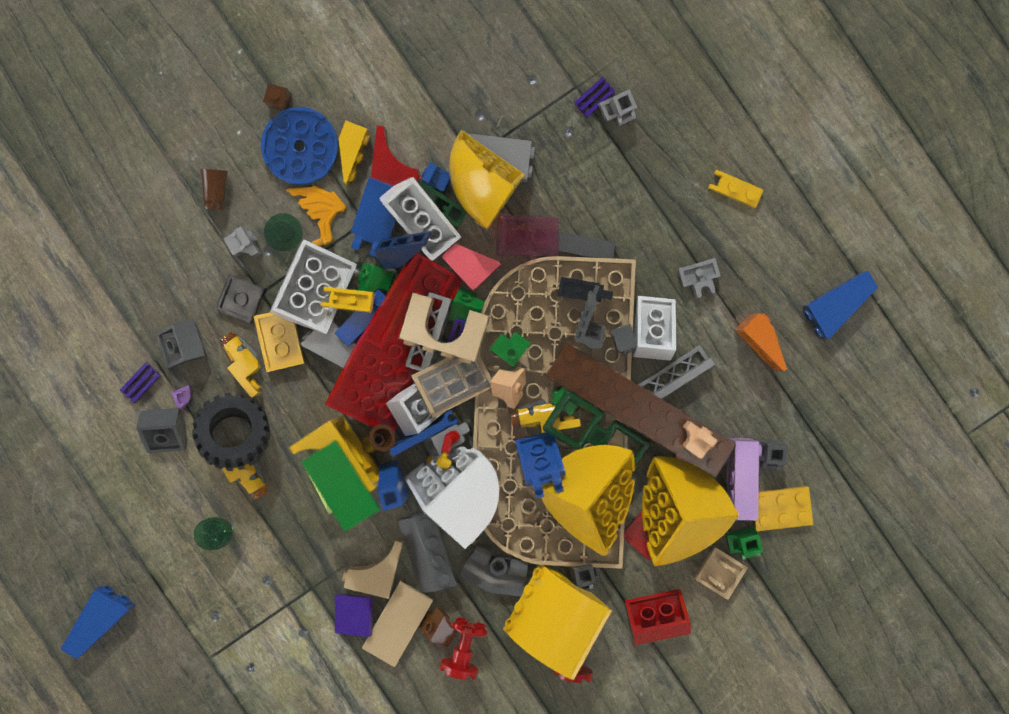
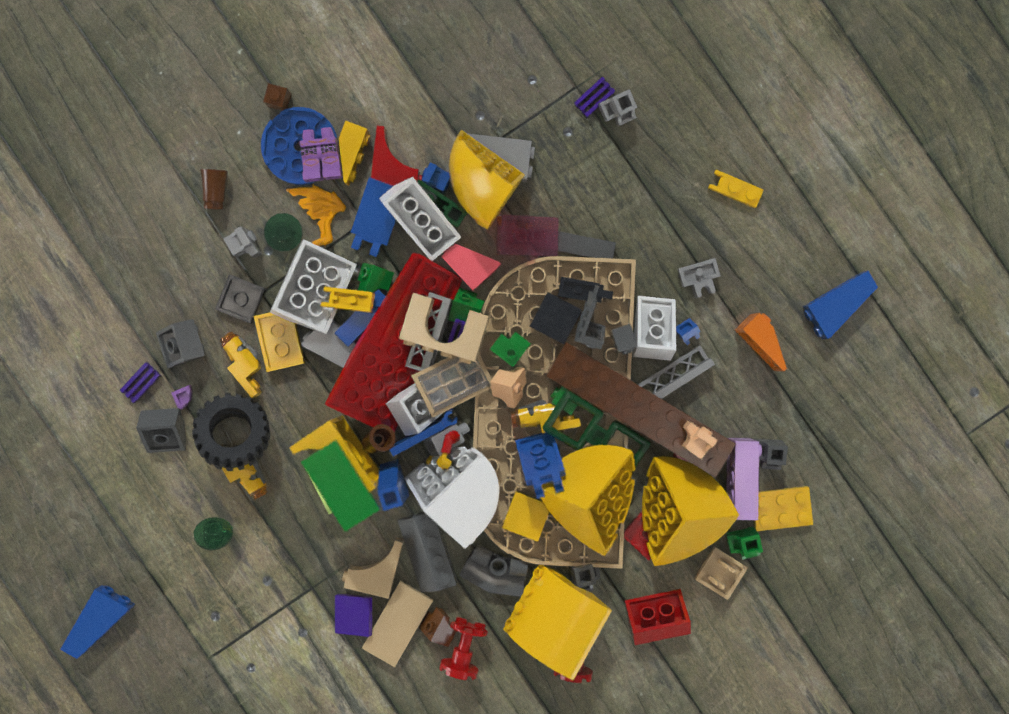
dark blue slope [374,231,432,270] -> none
none -> medium lavender hips [300,127,343,182]
none -> yellow tile [502,491,549,542]
none -> black tile [529,292,582,344]
none -> blue tile [676,318,701,345]

